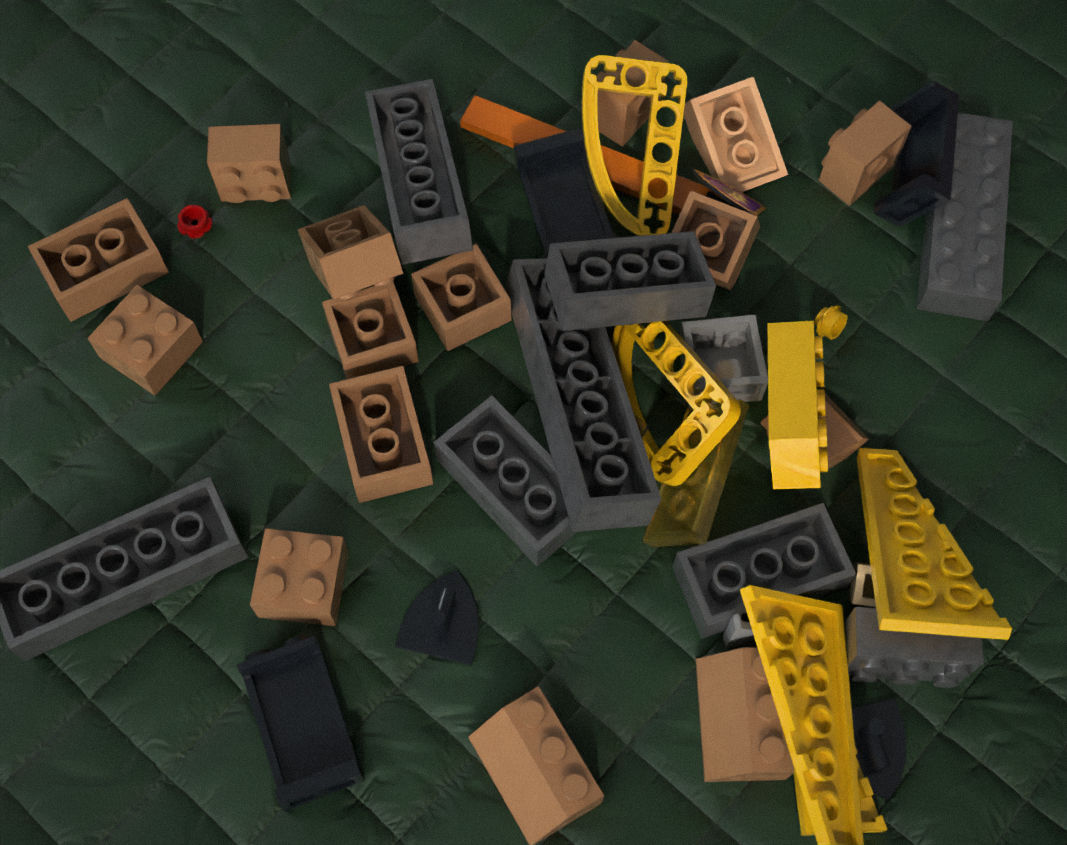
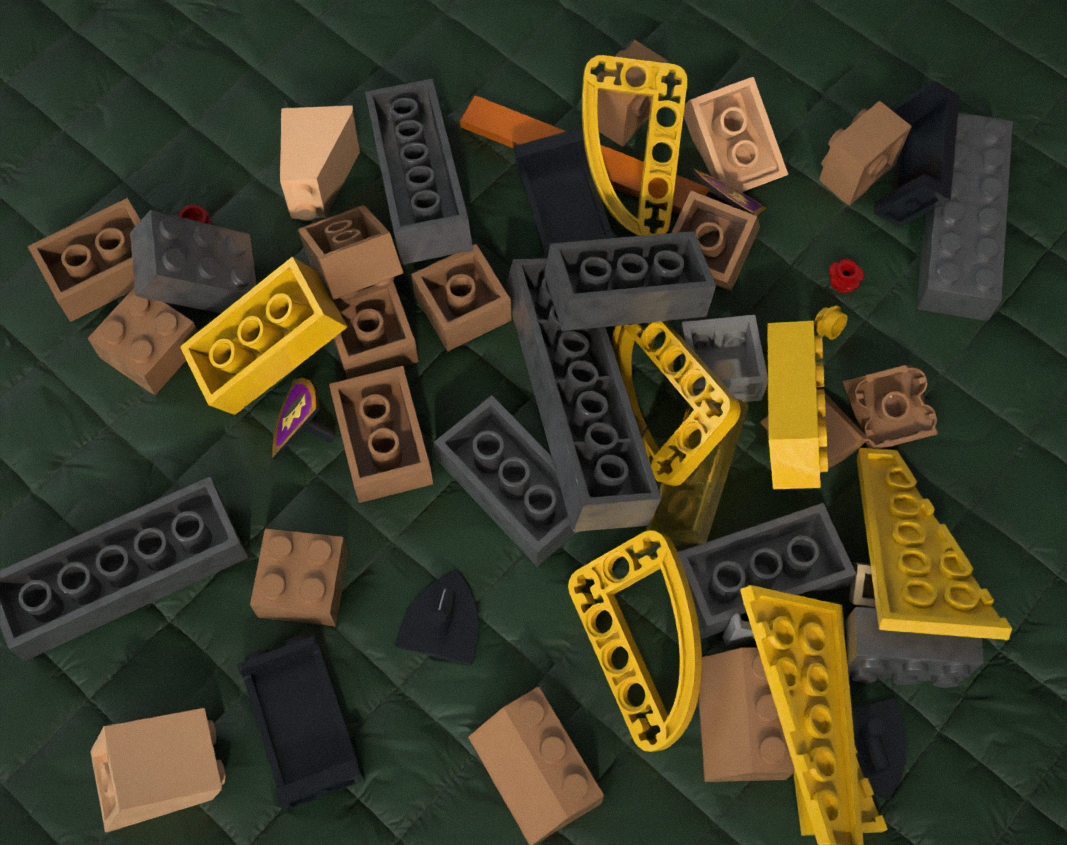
medium nougat brick [207,124,291,203] -> none
none -> light nougat slope [90,708,225,832]
none -> flat silver brick [130,210,256,313]
none -> yellow brick [180,257,347,415]
none -> shield [272,378,336,460]
none -> light nougat slope [280,105,360,221]
none -> yellow beam [568,530,702,752]
none -> red plate [828,259,864,293]
none -> medium nougat slope [842,364,939,449]

